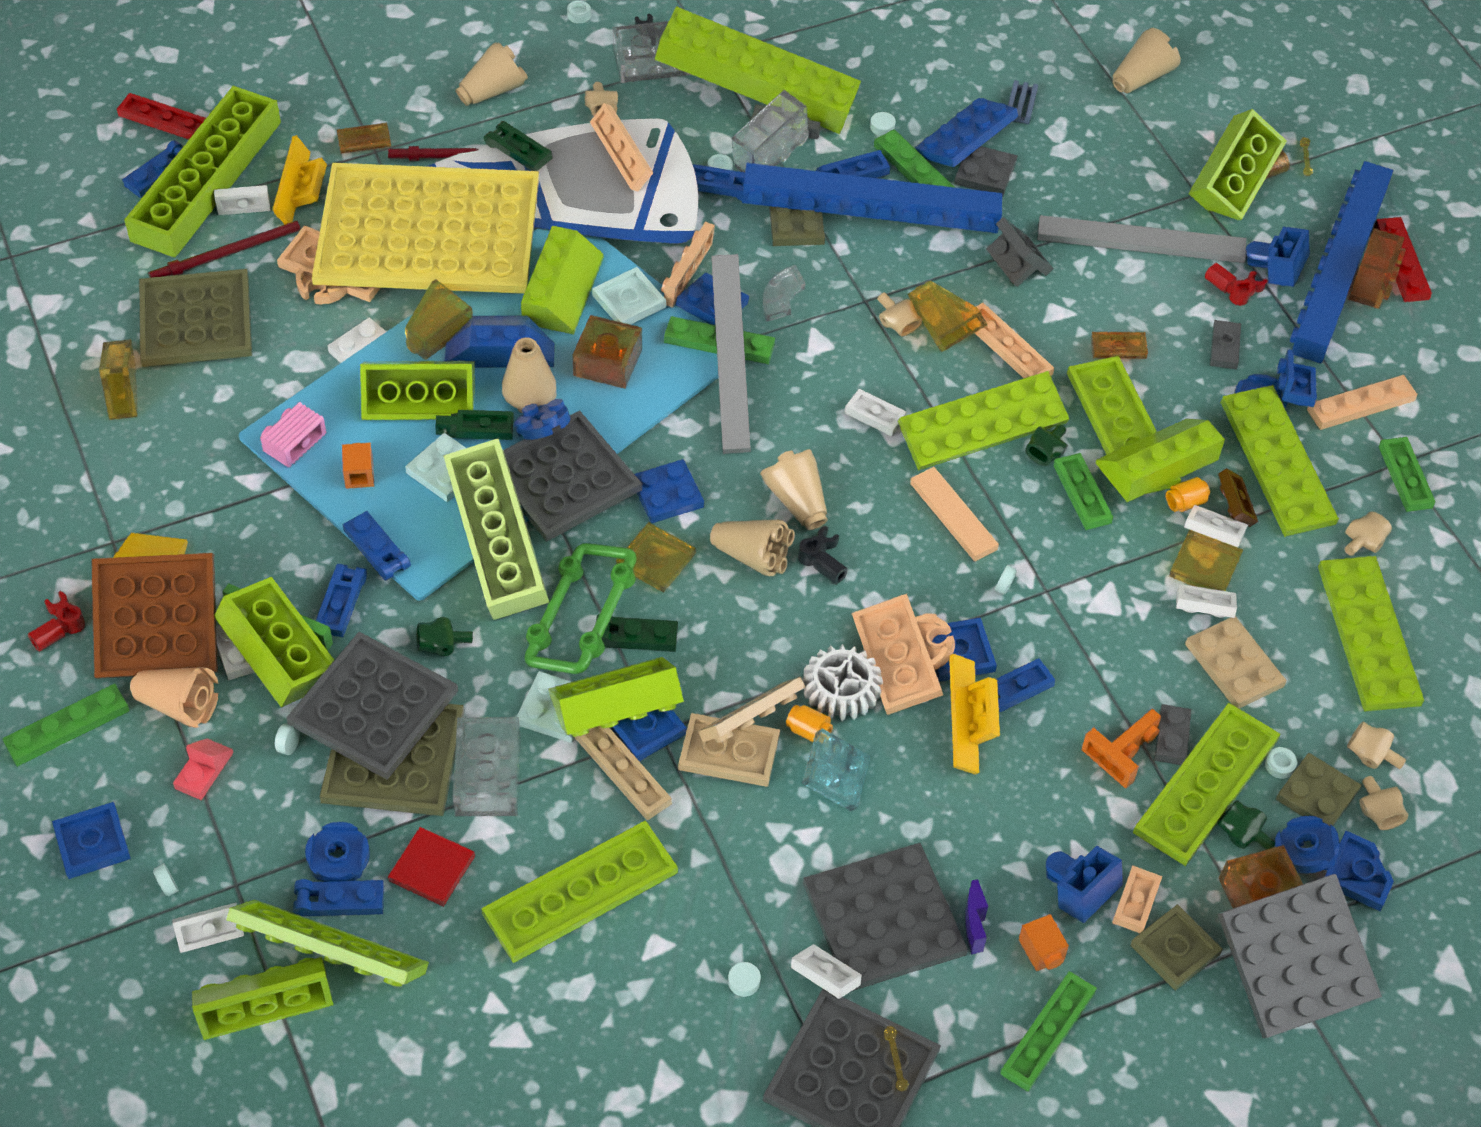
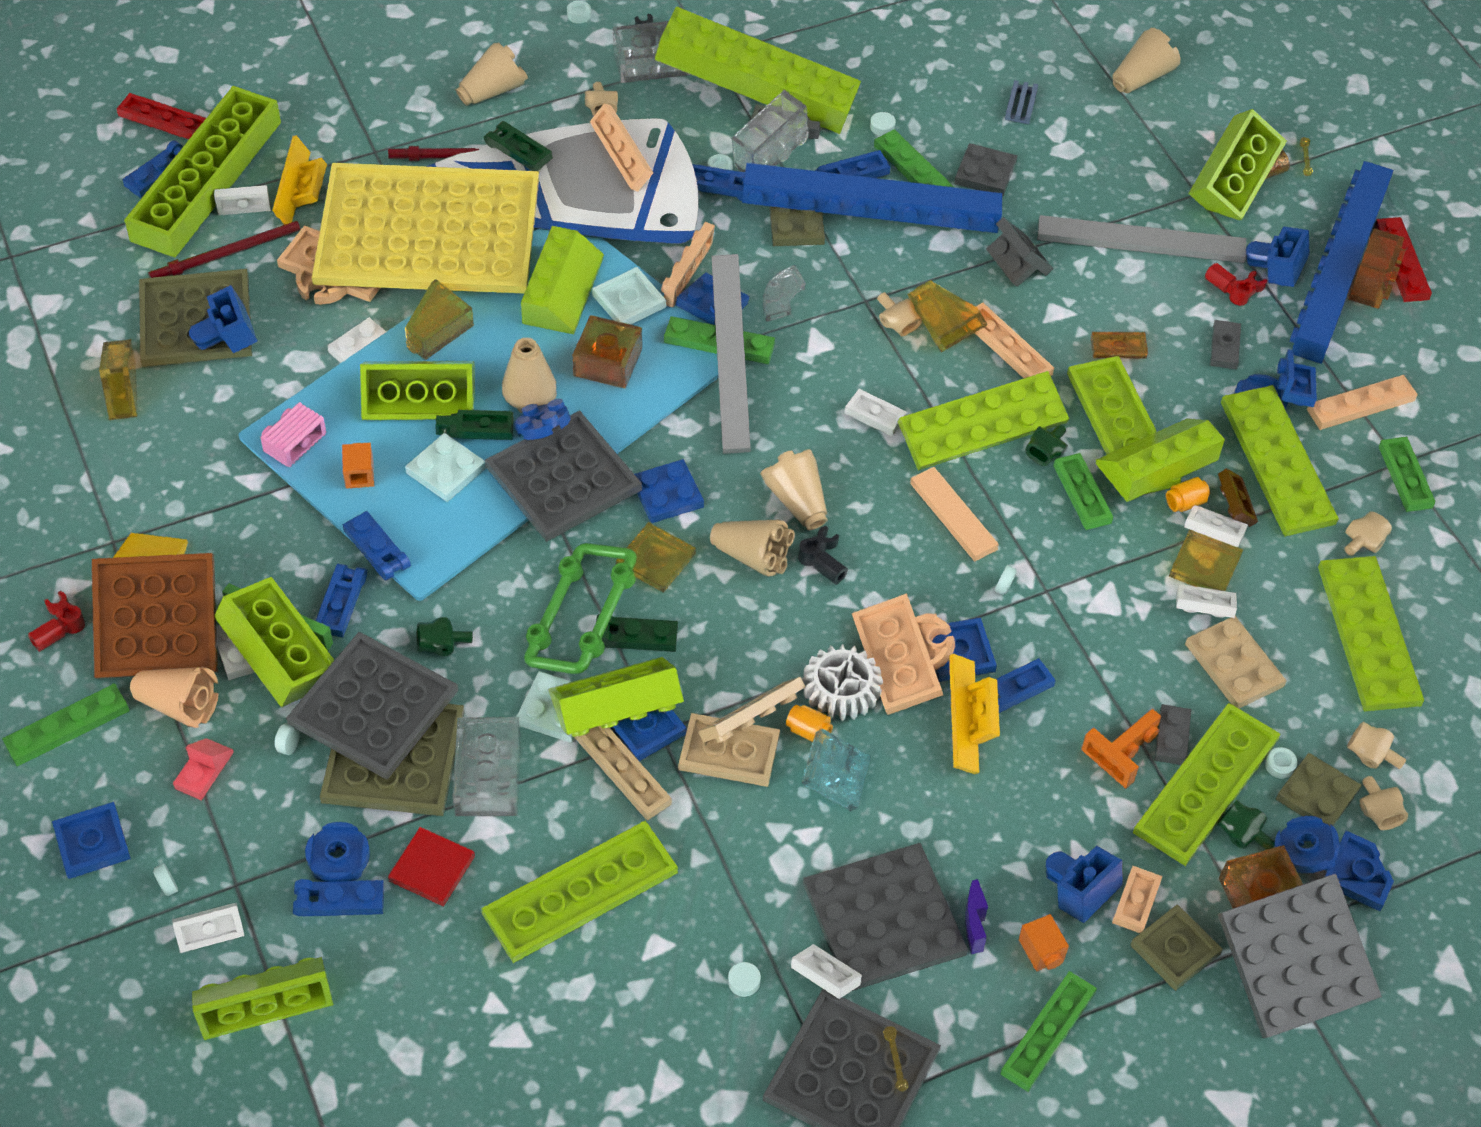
lime plate [226,899,429,987] -> none
clear orange plate [337,123,391,154] -> none
yellowish green brick [443,438,549,620] -> none
blue wedge [445,316,555,368] -> none
blue plate [915,98,1018,168] -> none
none -> blue brick [189,285,258,353]

